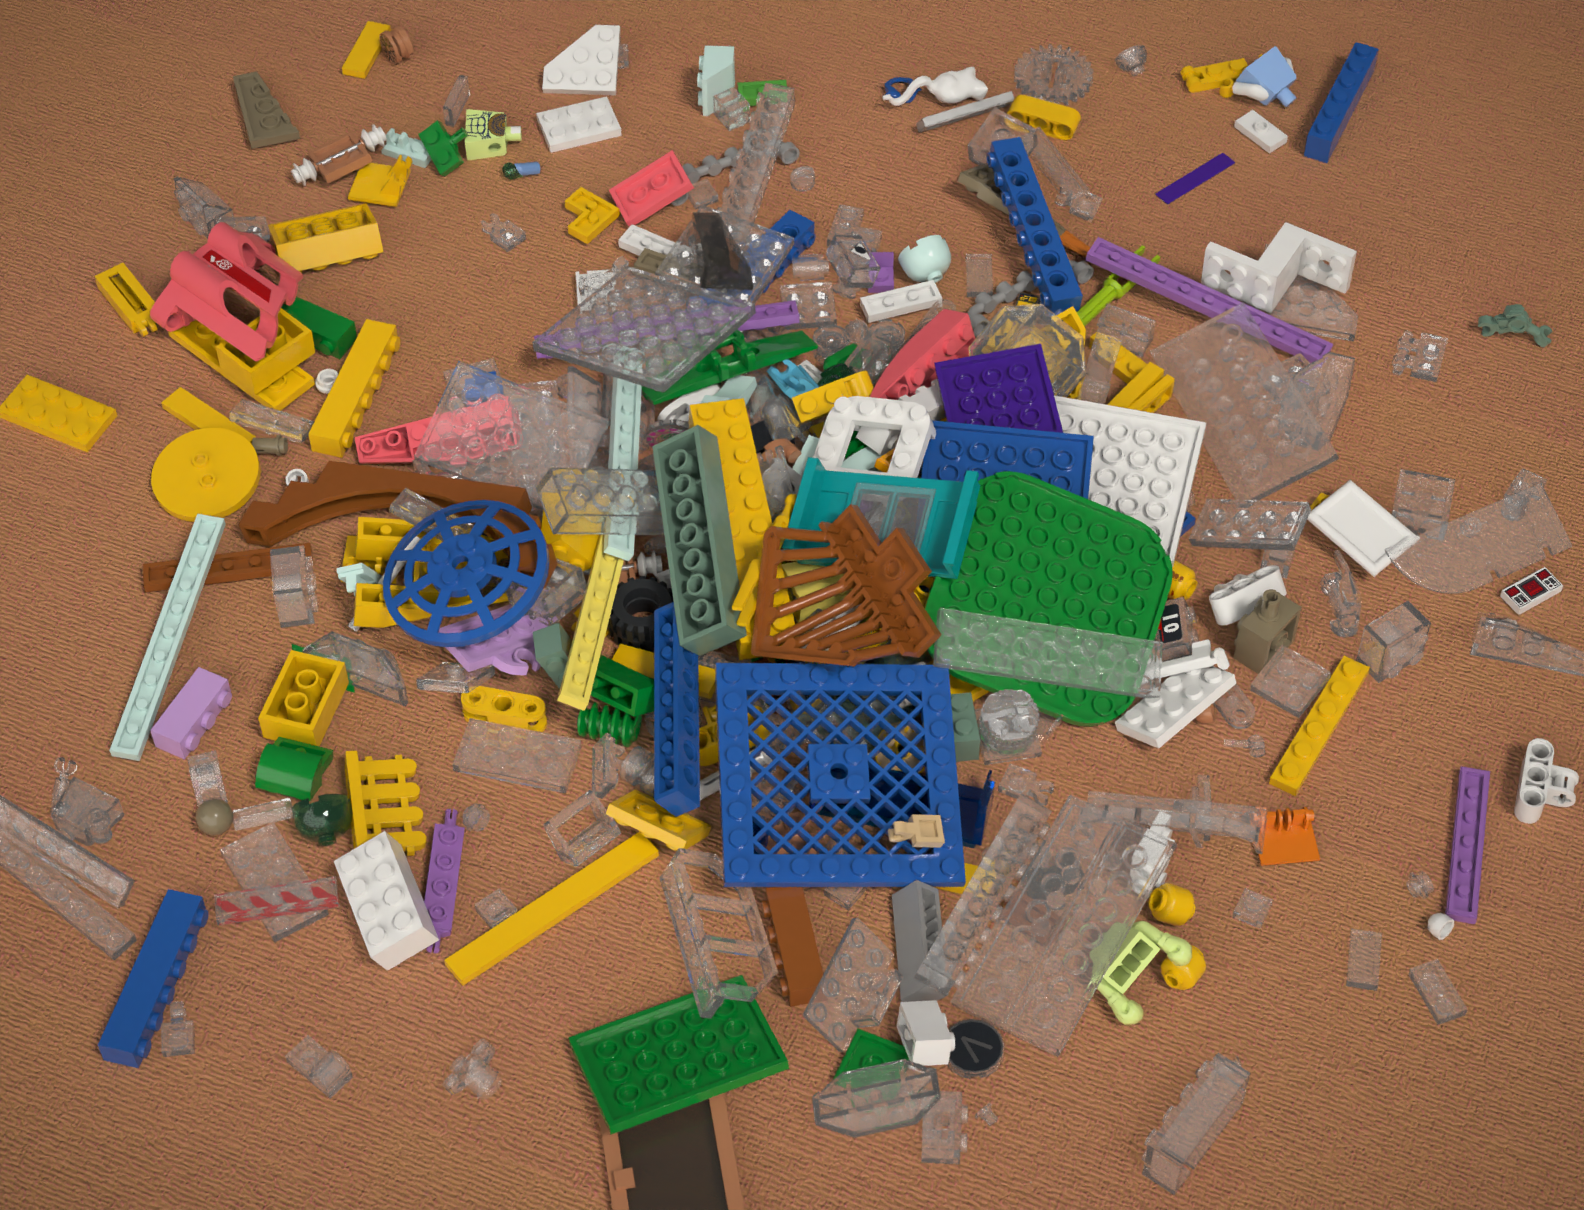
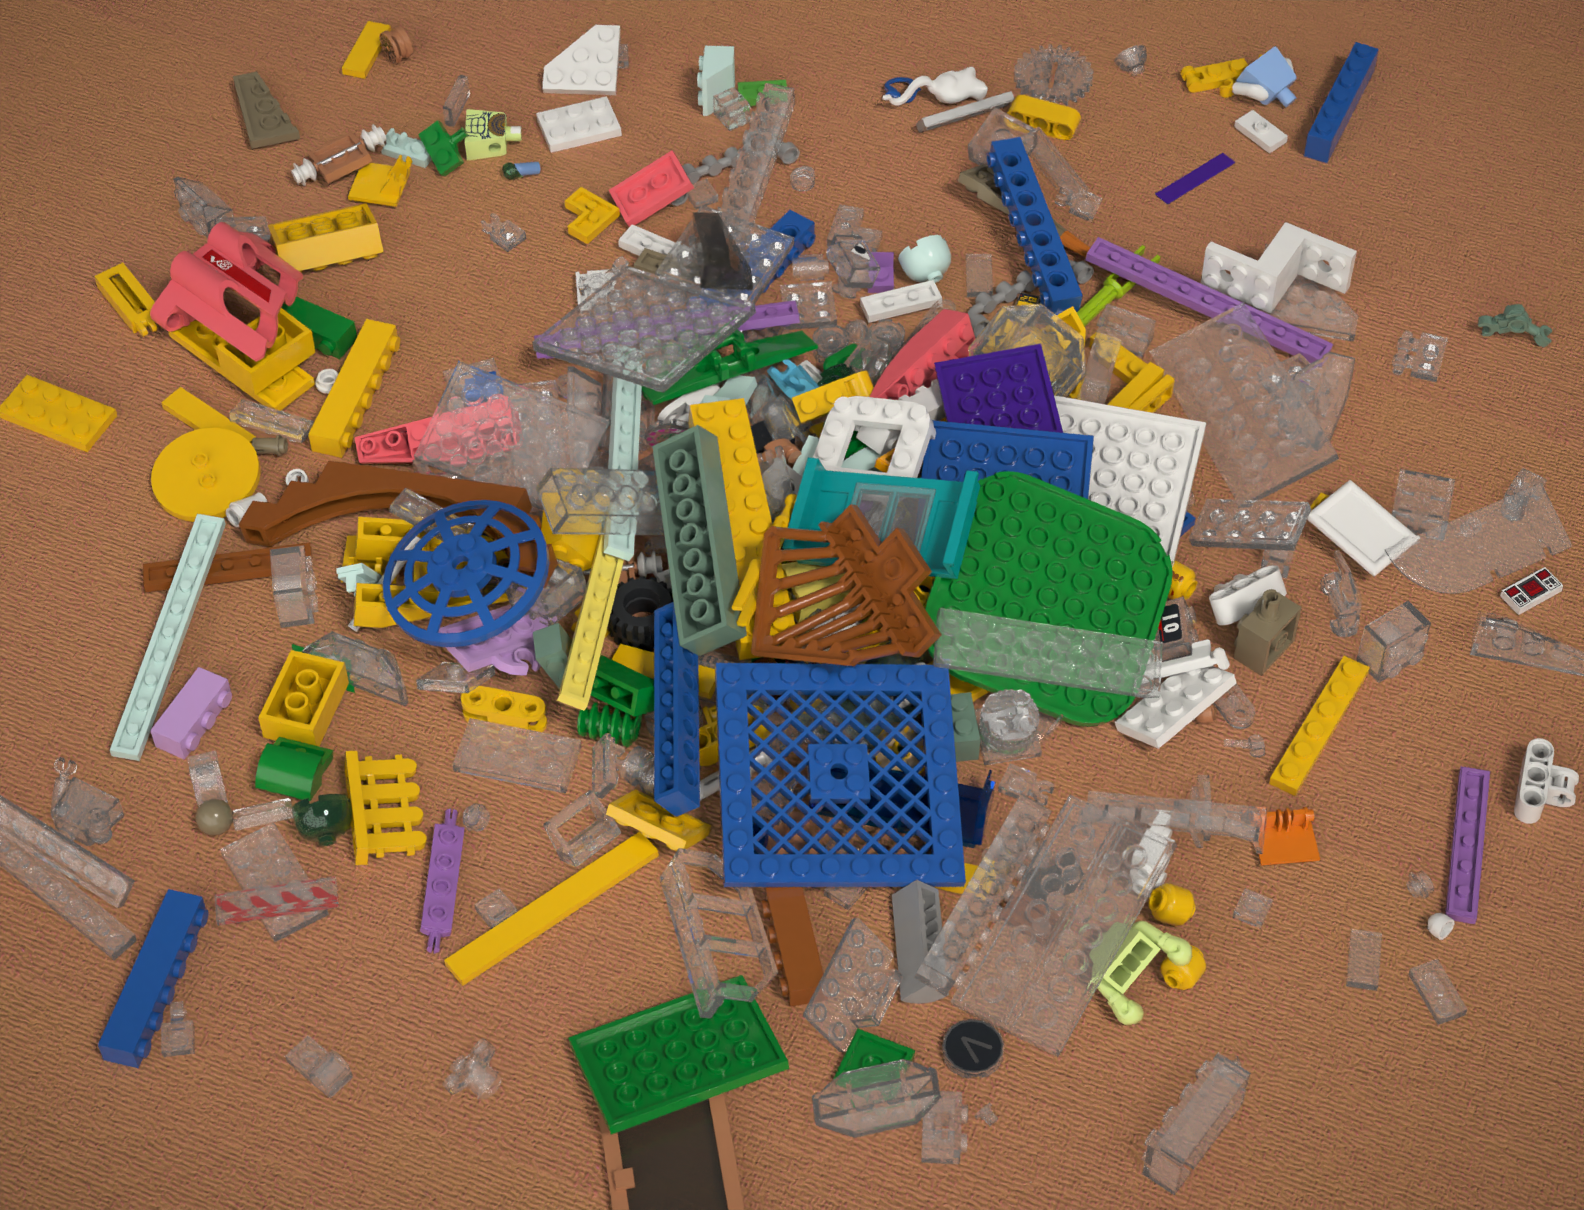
white brick [334,831,439,971] -> none
tan plate [888,814,945,848] -> none
white brick [897,1000,955,1066] -> none
clear plate [1250,645,1331,718] -> none
none -> white cone [226,492,267,527]

